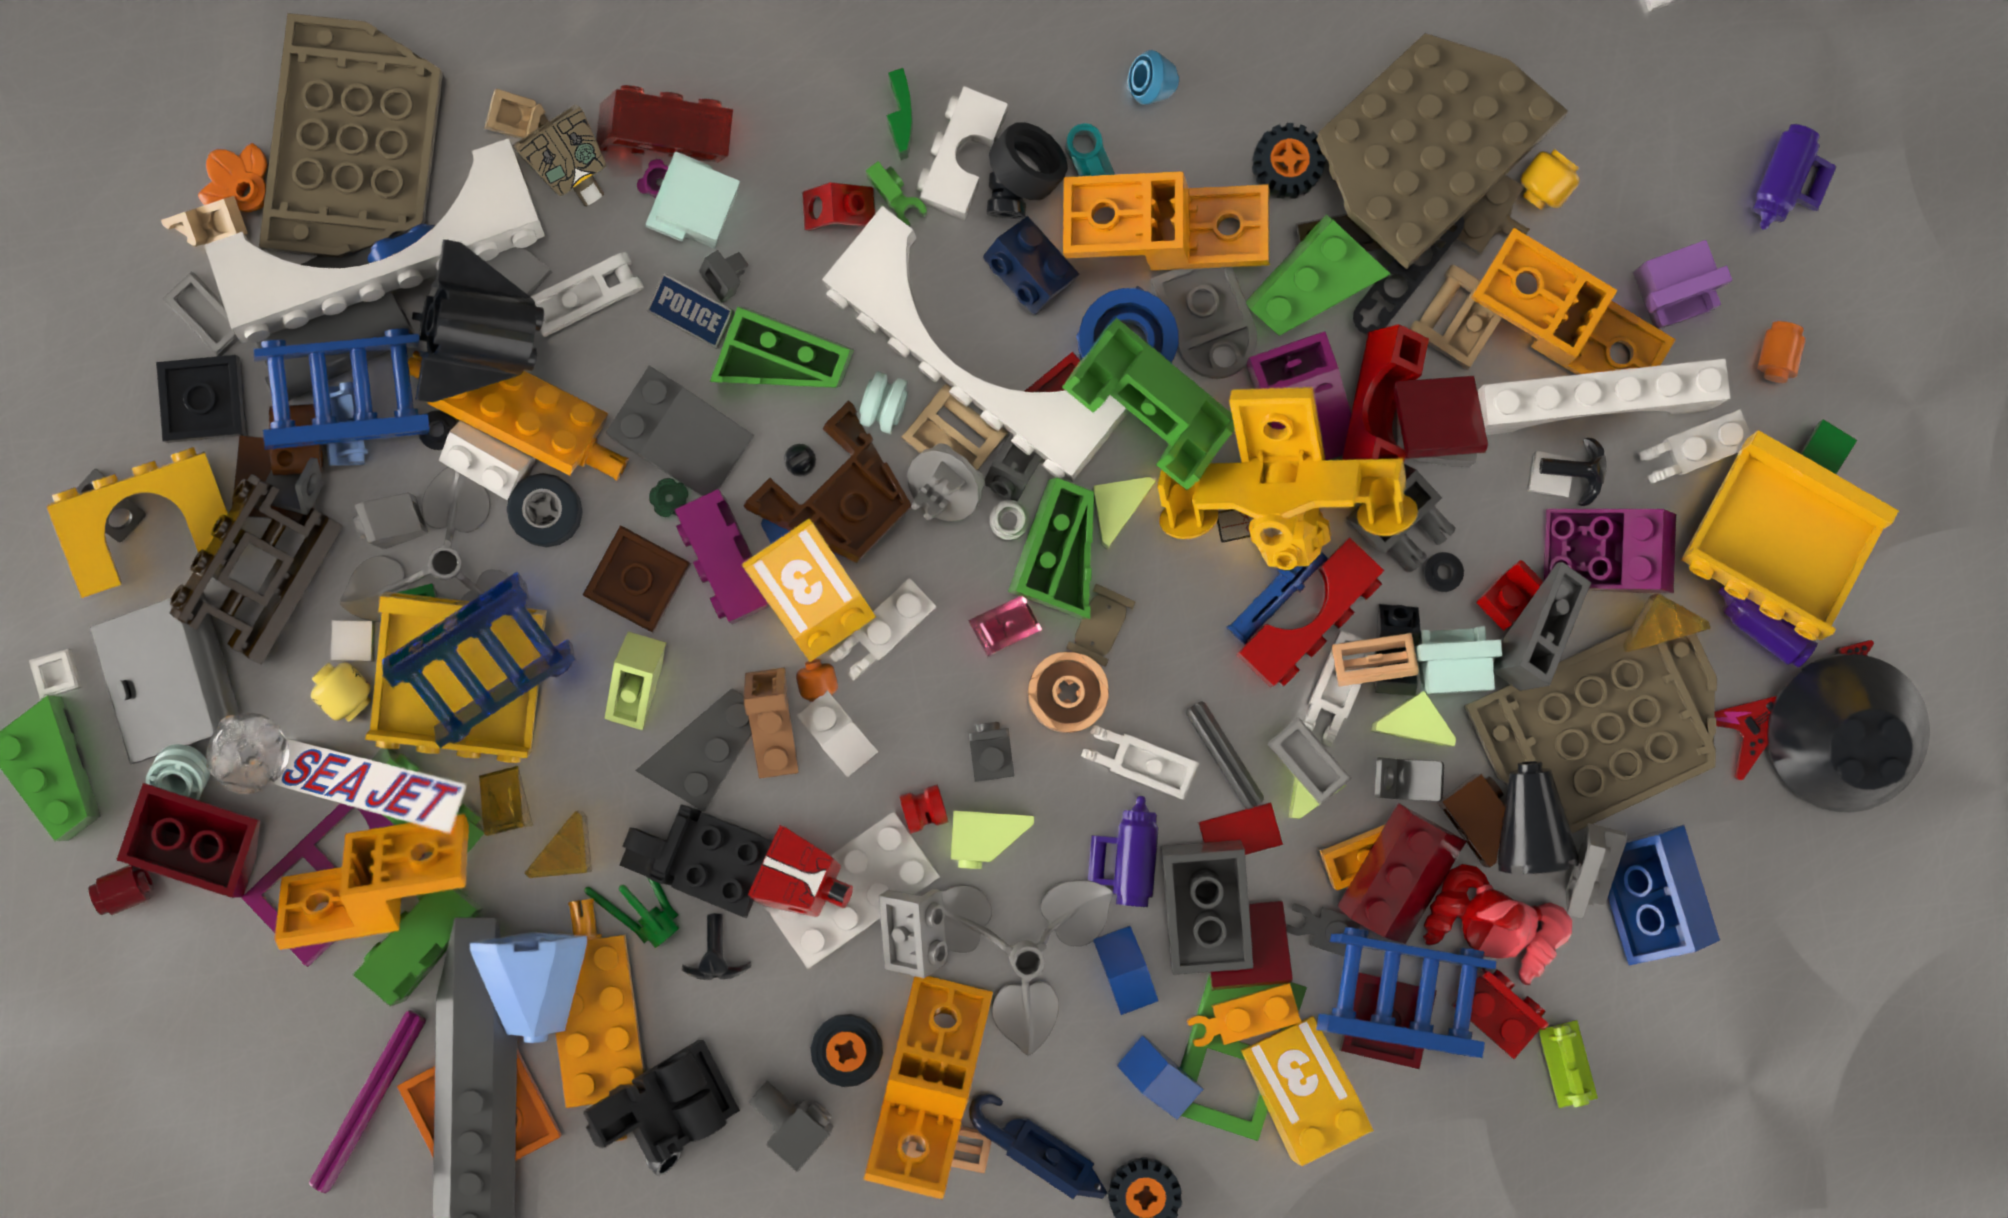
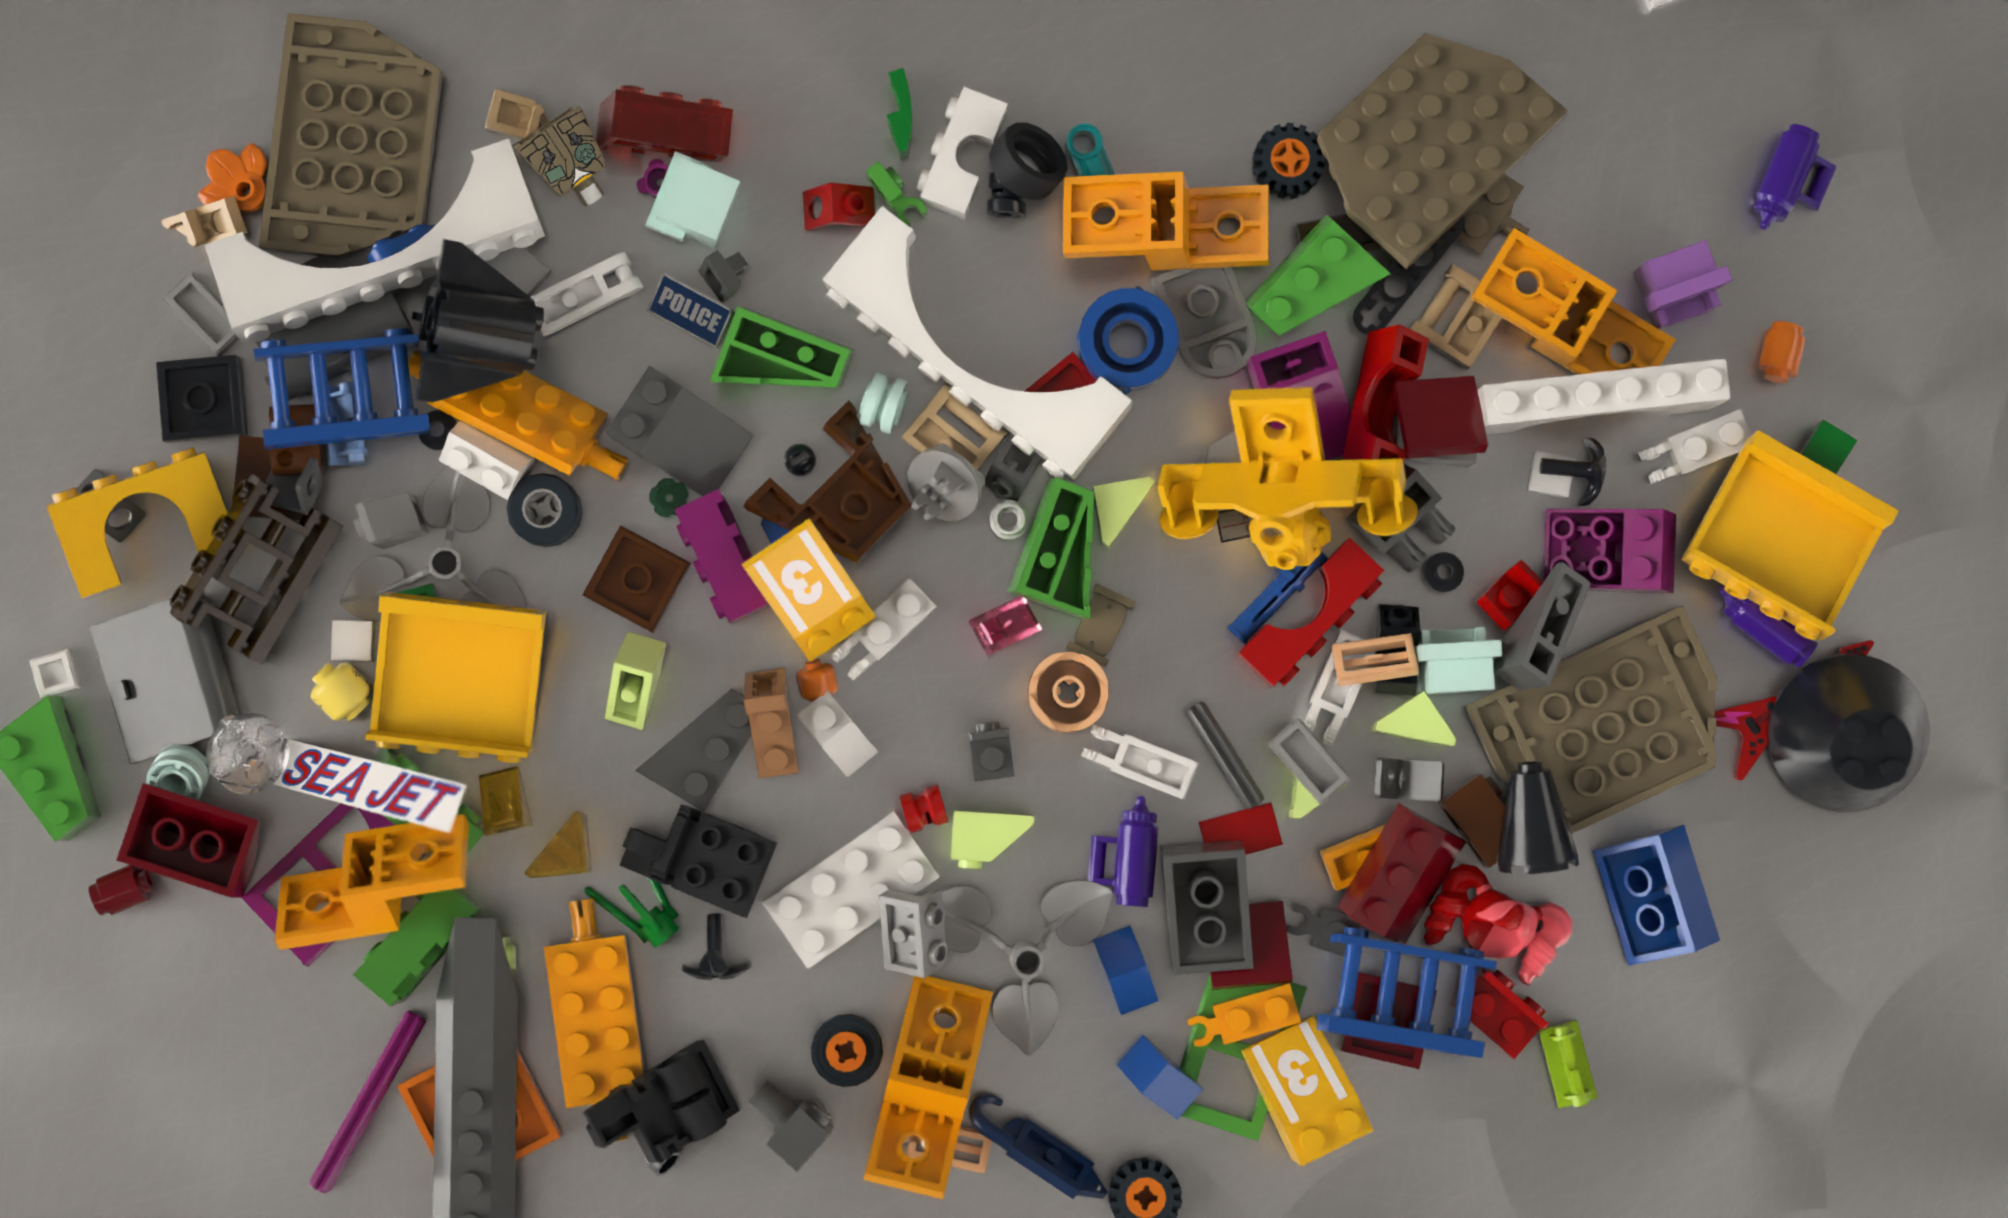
fence [382,571,576,748] -> none
light blue slope [470,932,587,1043] -> none
red torso [748,825,853,917] -> none
dark blue bracket [983,216,1080,315] -> none
bright green bracket [1062,318,1235,490] -> none
dark azure cone [1128,50,1179,105] -> none
yellow head [1520,149,1580,210] -> none
light grey bracket [1565,823,1627,918] -> none
clear yellow slope [1623,593,1711,653] -> none

